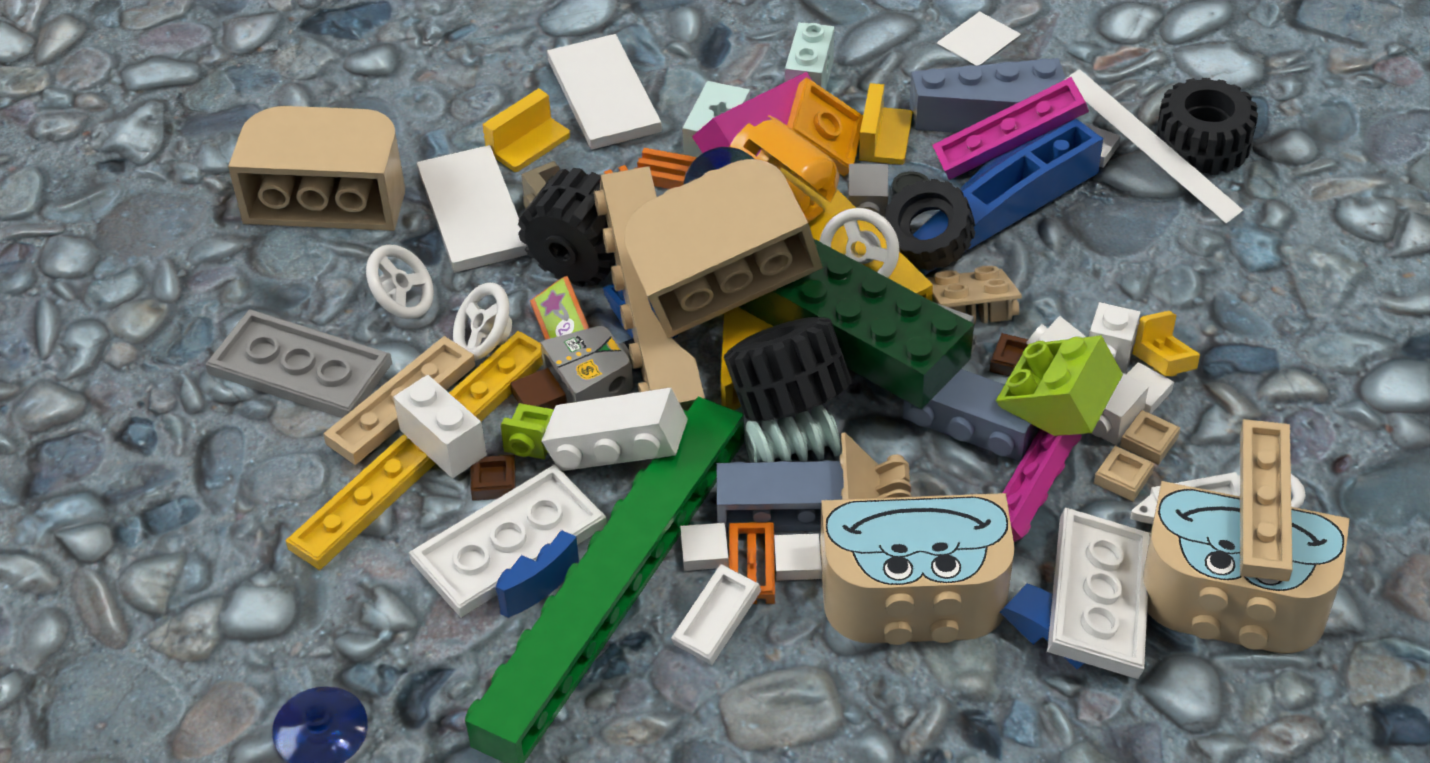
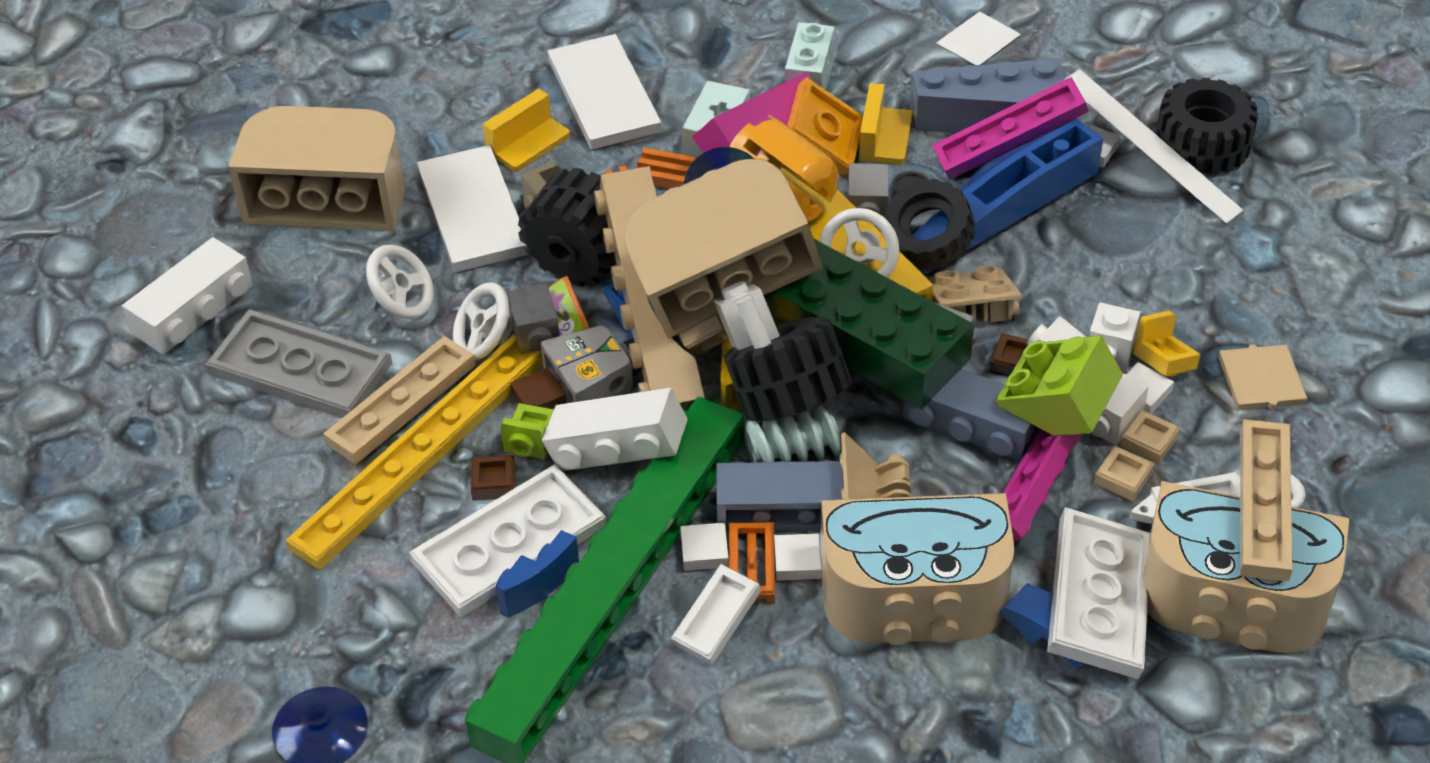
white brick [393,375,487,479] -> none
none -> white brick [121,237,253,355]
none -> flat silver brick [507,283,560,354]
none -> tan tile [679,315,729,356]
none -> white brick [713,281,780,350]
none -> tan piece [1218,344,1308,410]

